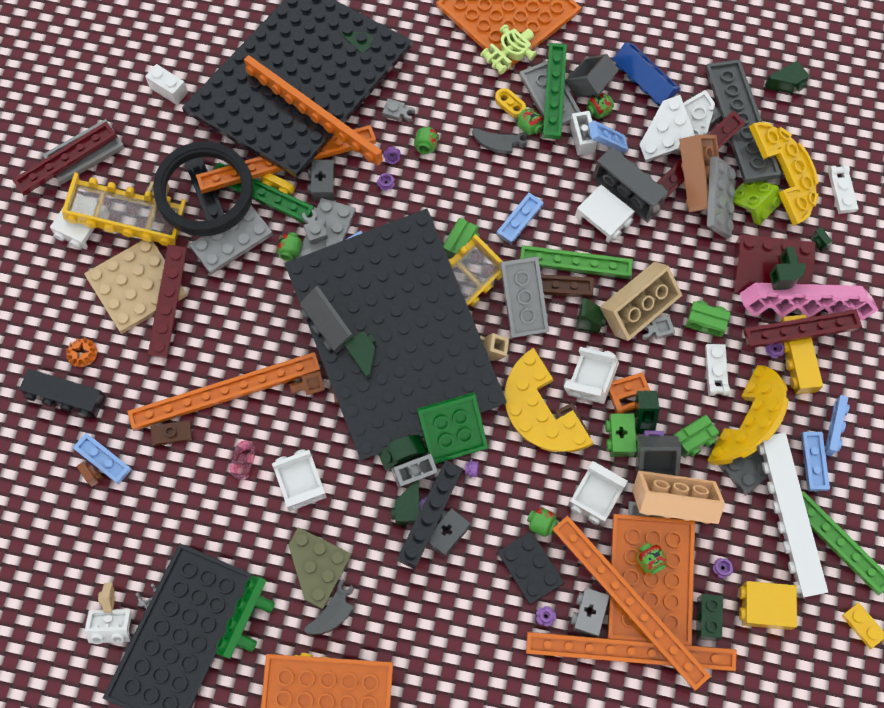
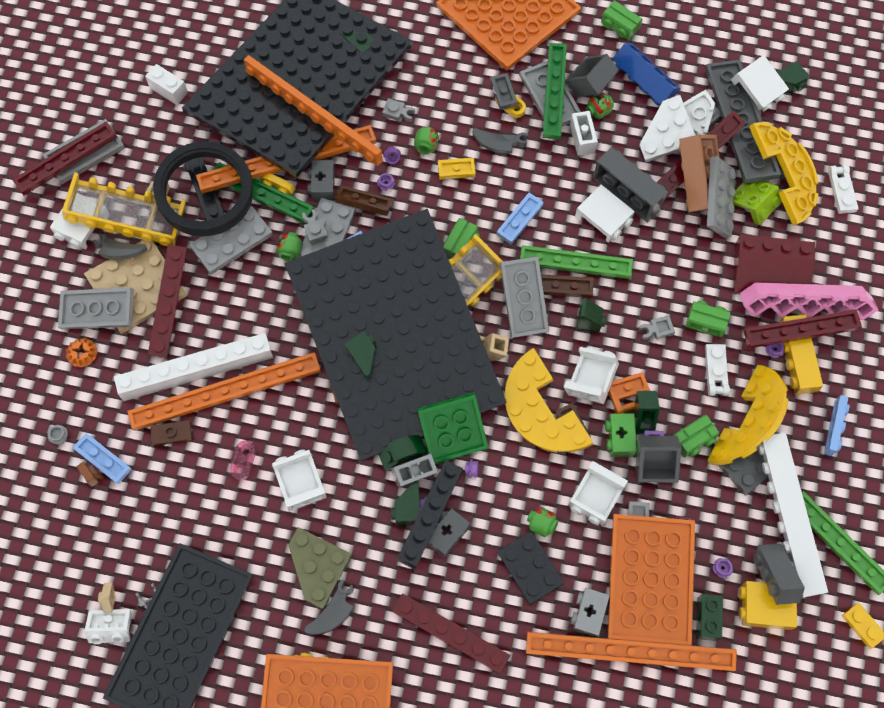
black brick [19,368,106,418] -> none
green plate [216,576,275,659] -> none
dark orange plate [289,370,325,395] -> none
dark grey slope [300,286,354,354] -> none
yellowish green piece [480,24,537,75] -> none
bright green head [517,108,543,135] -> none
medium lavender plate [536,606,556,627] -> none
orange plate [552,515,711,691] -> none
light blue plate [588,120,629,153] -> none
tan brick [600,262,683,341] -> none
light nougat brick [632,470,725,524] -> none
head [636,543,667,575] -> none
dark green brick [769,247,806,290] -> none
light blue plate [801,432,830,491] -> none
dark green plate [810,227,833,253] -> none
none -> light grey plate [48,425,68,444]
none -> light grey plate [58,287,134,329]
none -> dark grey piece [93,234,148,260]
none -> white brick [114,333,273,401]
none -> reddish brown plate [335,185,393,216]
none -> dark red plate [392,593,511,674]
none -> yellow plate [438,158,476,180]
none -> dark grey plate [490,73,518,110]
none -> bright green brick [601,0,643,41]
none -> white panel [731,55,789,112]
none -> dark grey brick [753,543,805,605]

